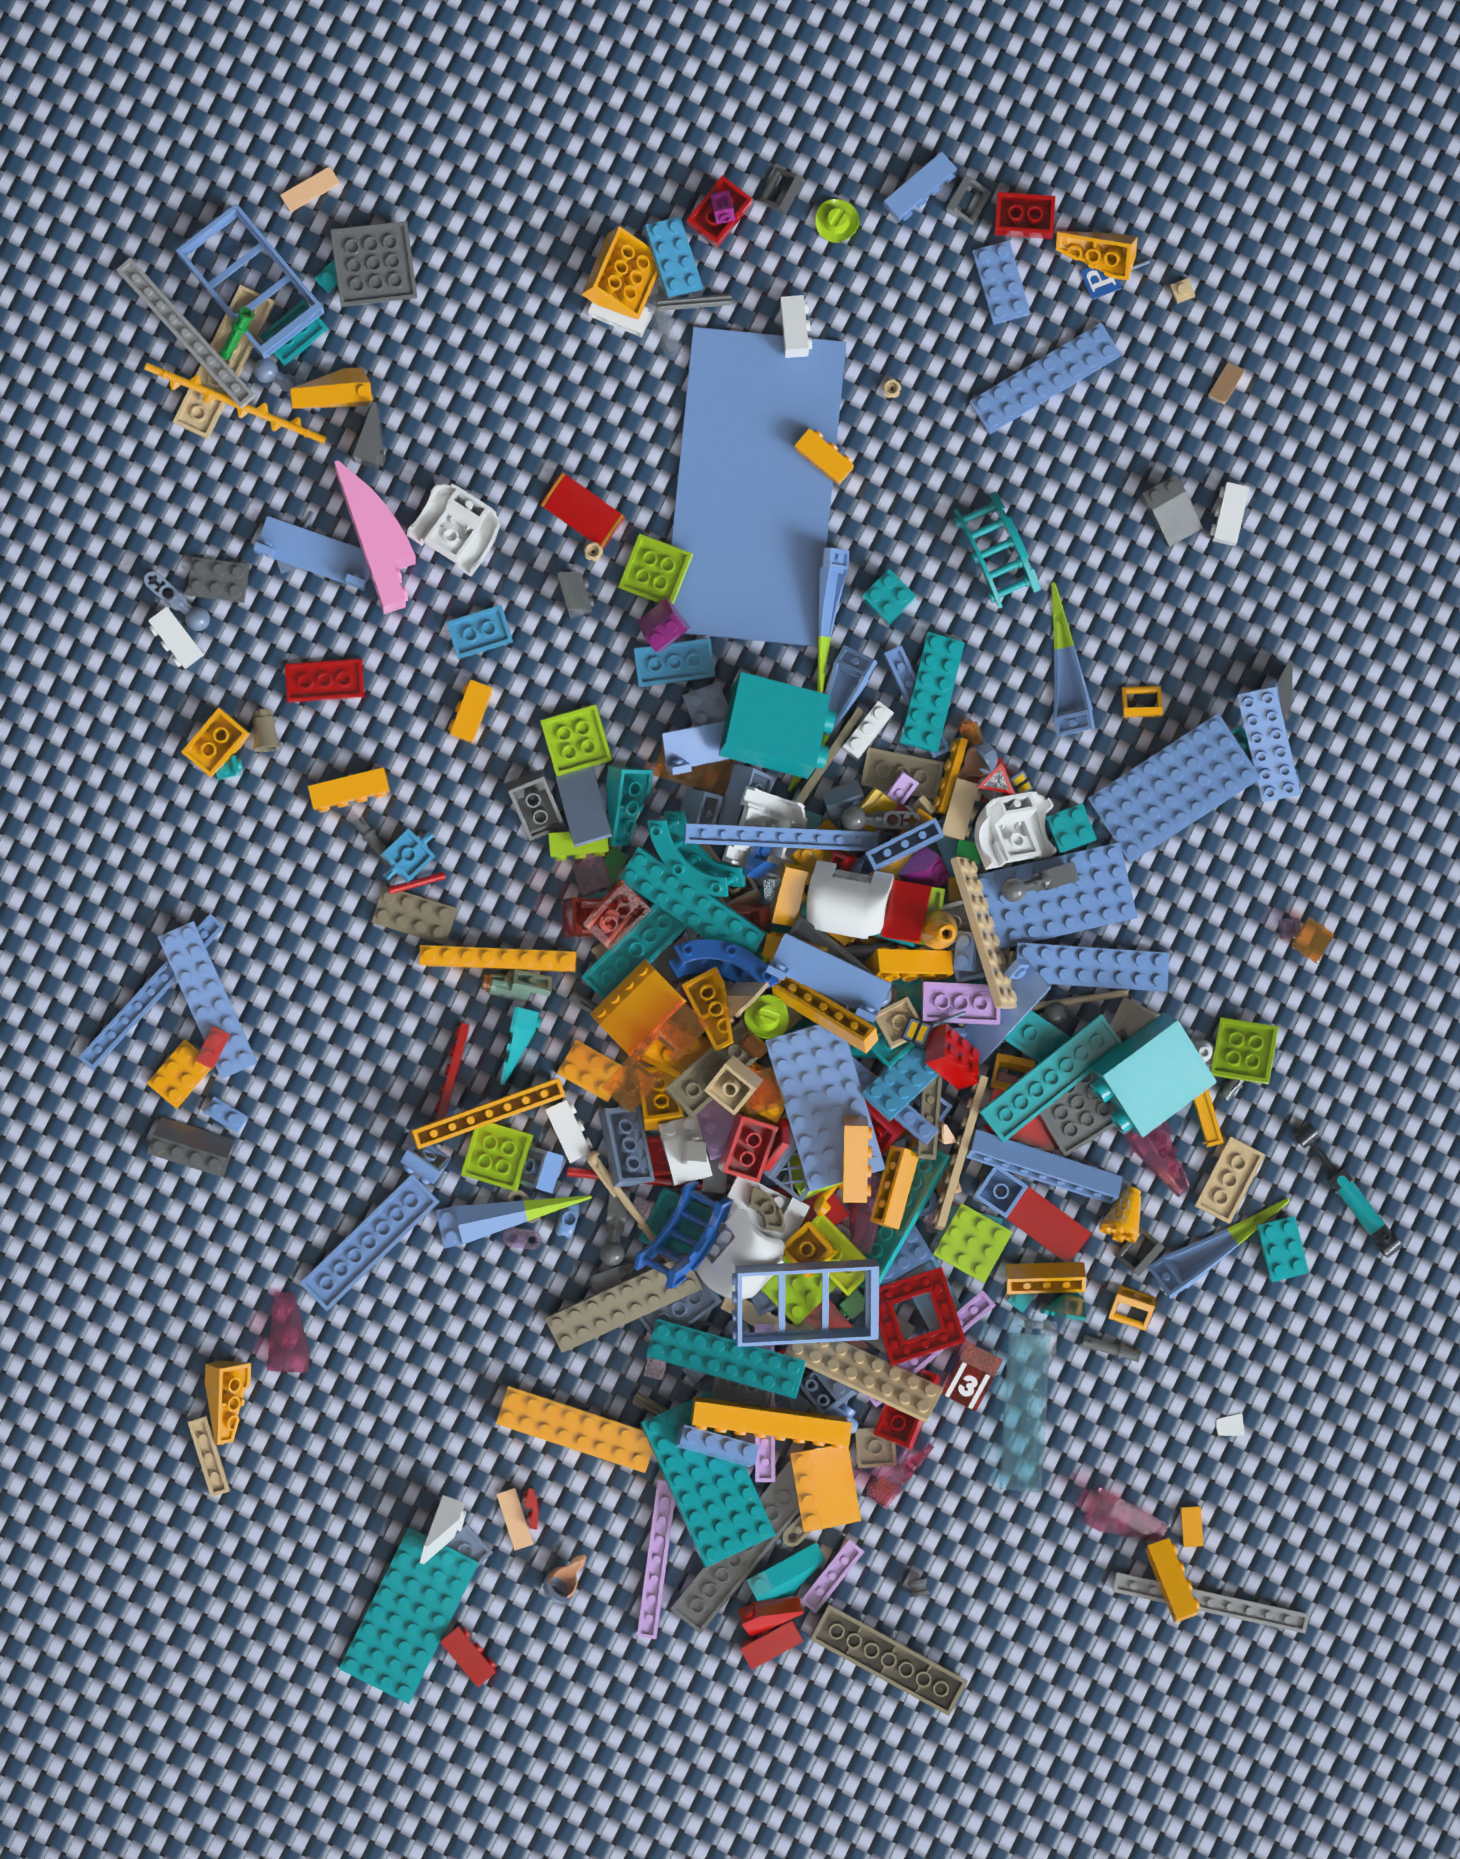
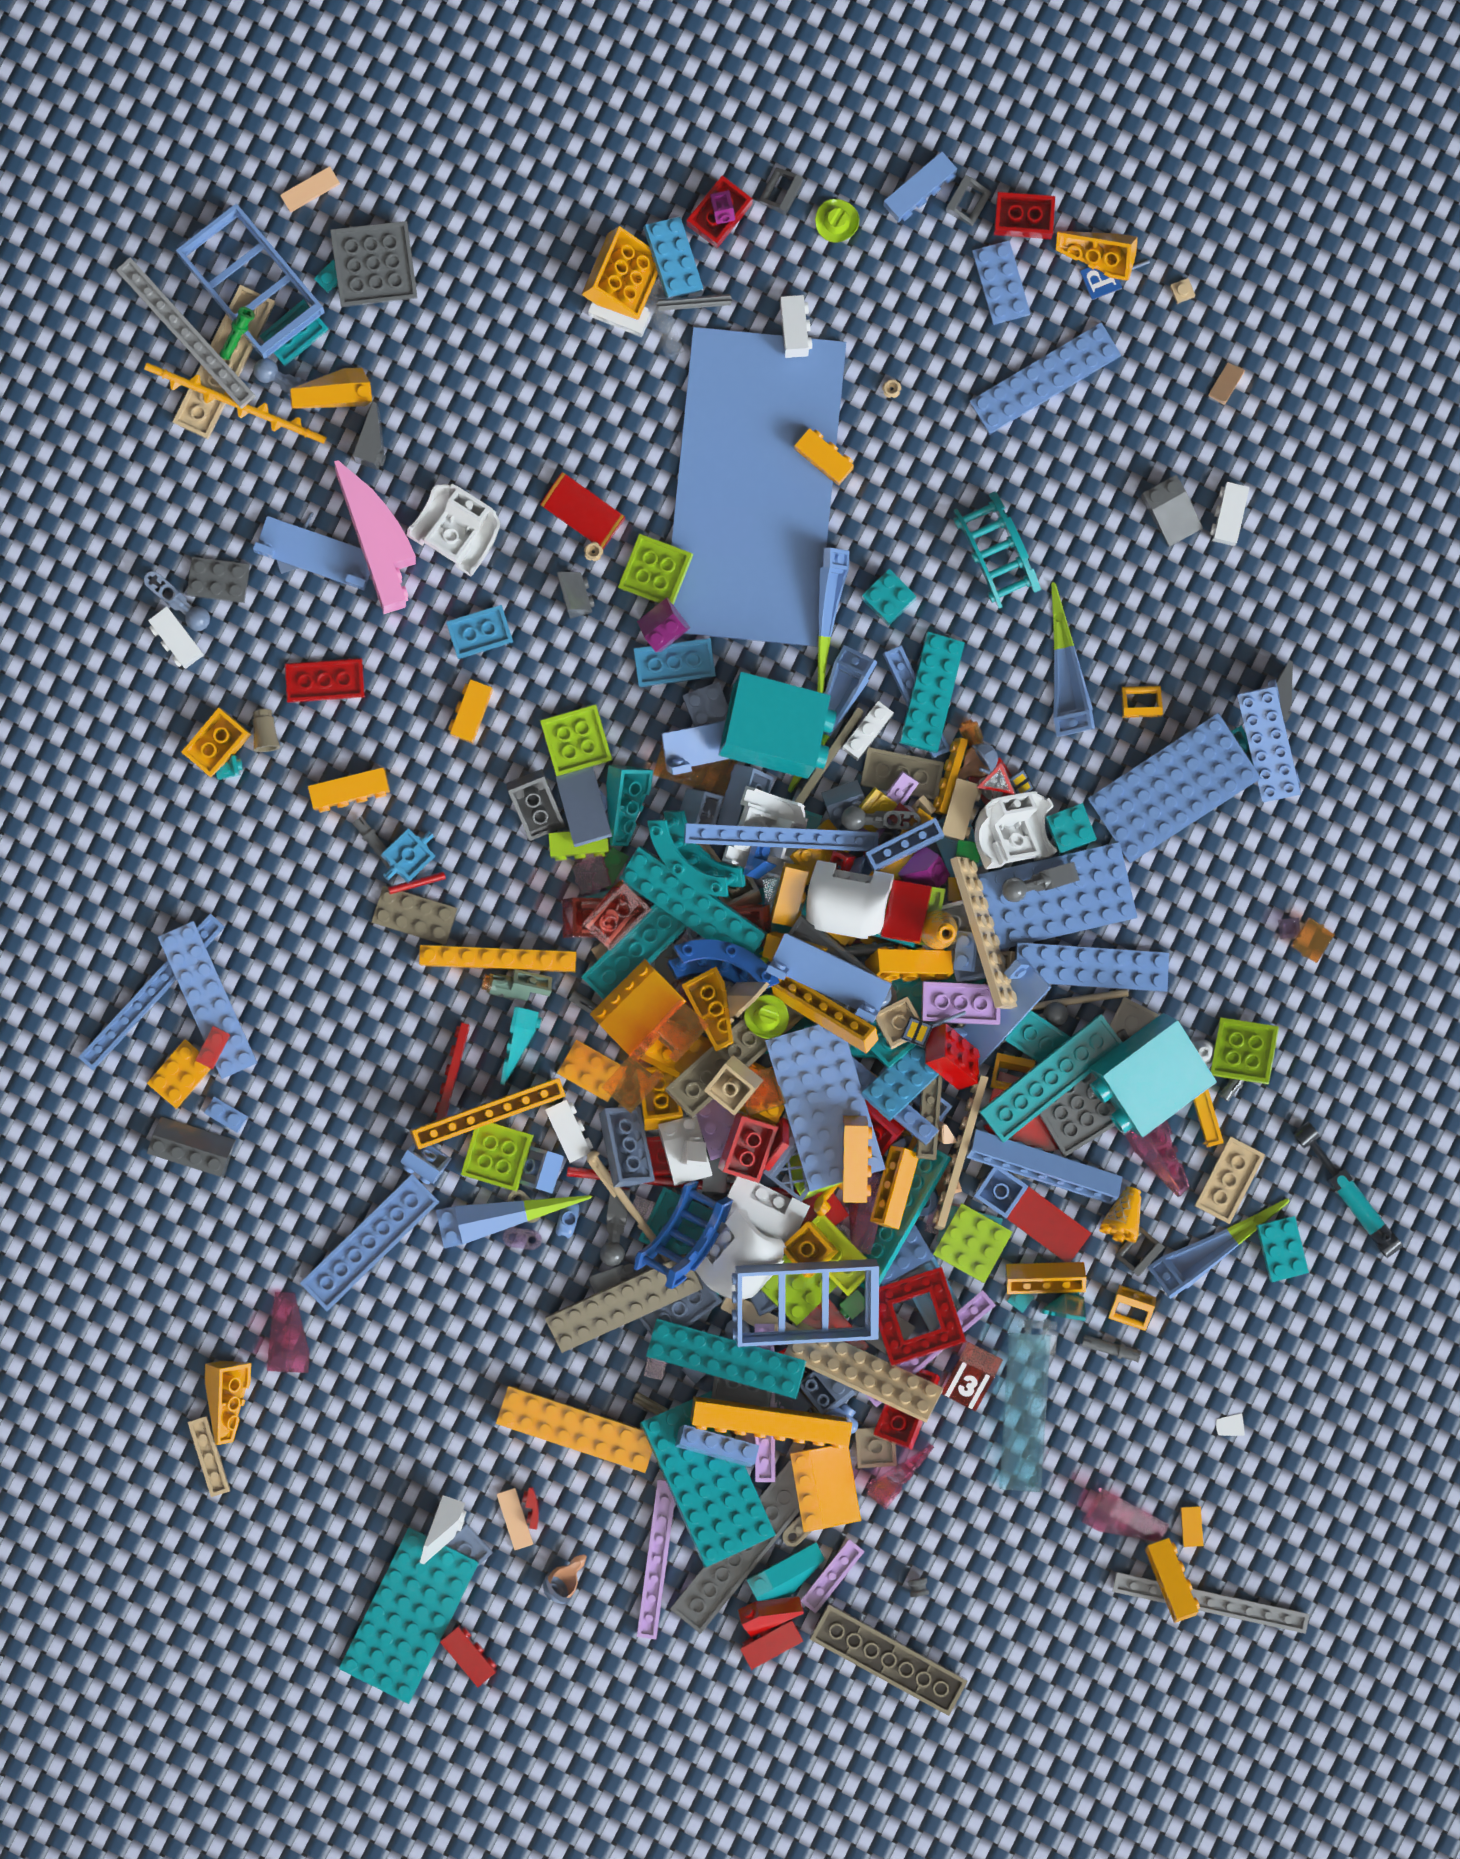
reddish brown brick [738,1030,767,1059] -> none
dark tan tile [748,1187,785,1233] -> none

